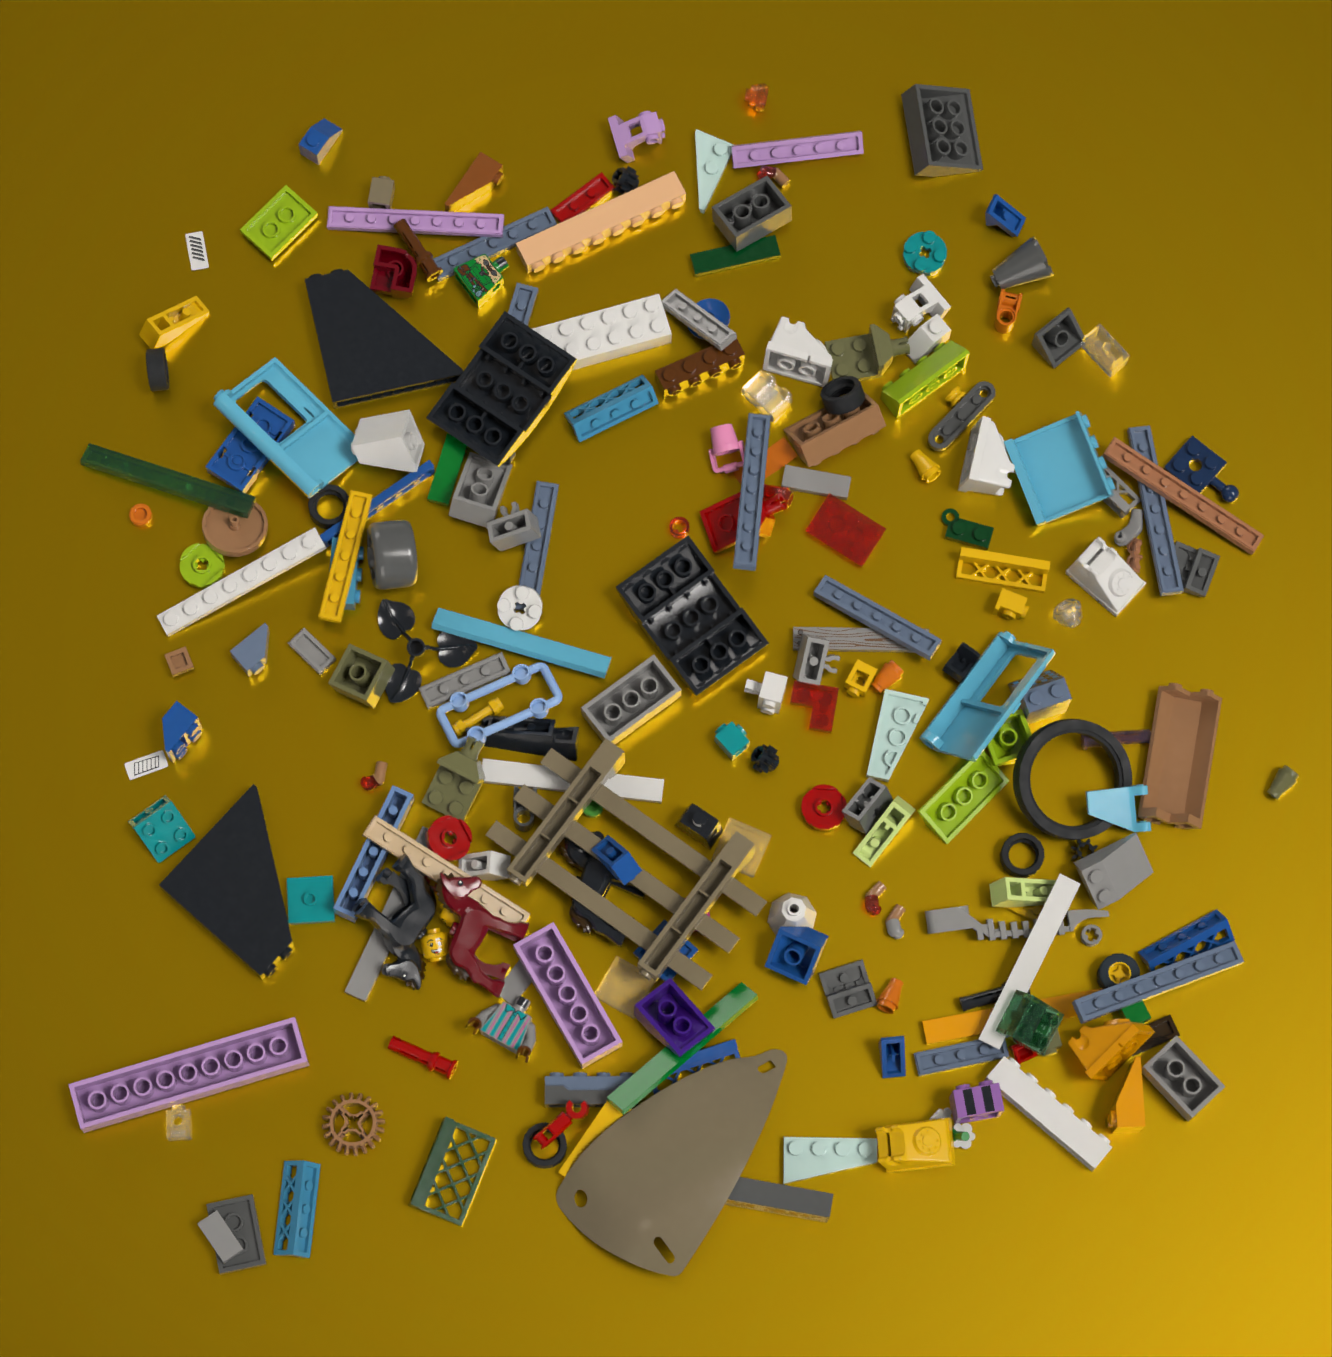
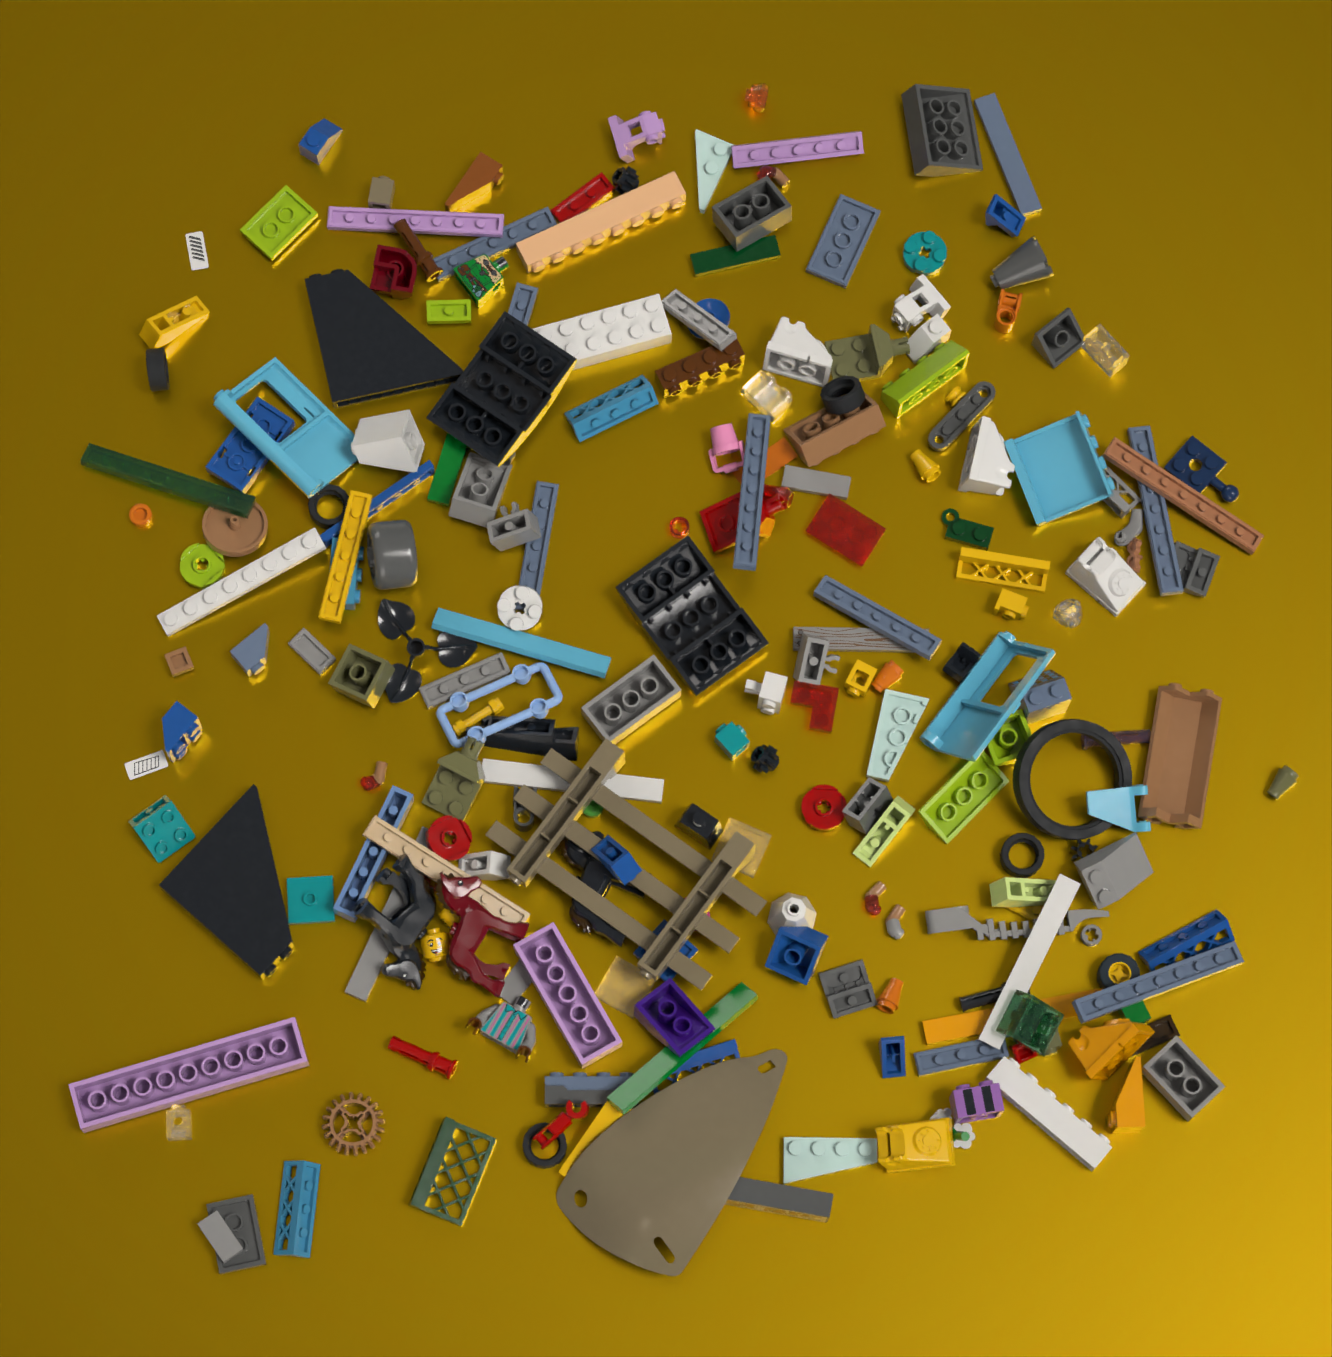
none -> lime plate [426,299,472,324]
none -> sand blue tile [805,194,881,289]
none -> sand blue tile [974,93,1042,216]

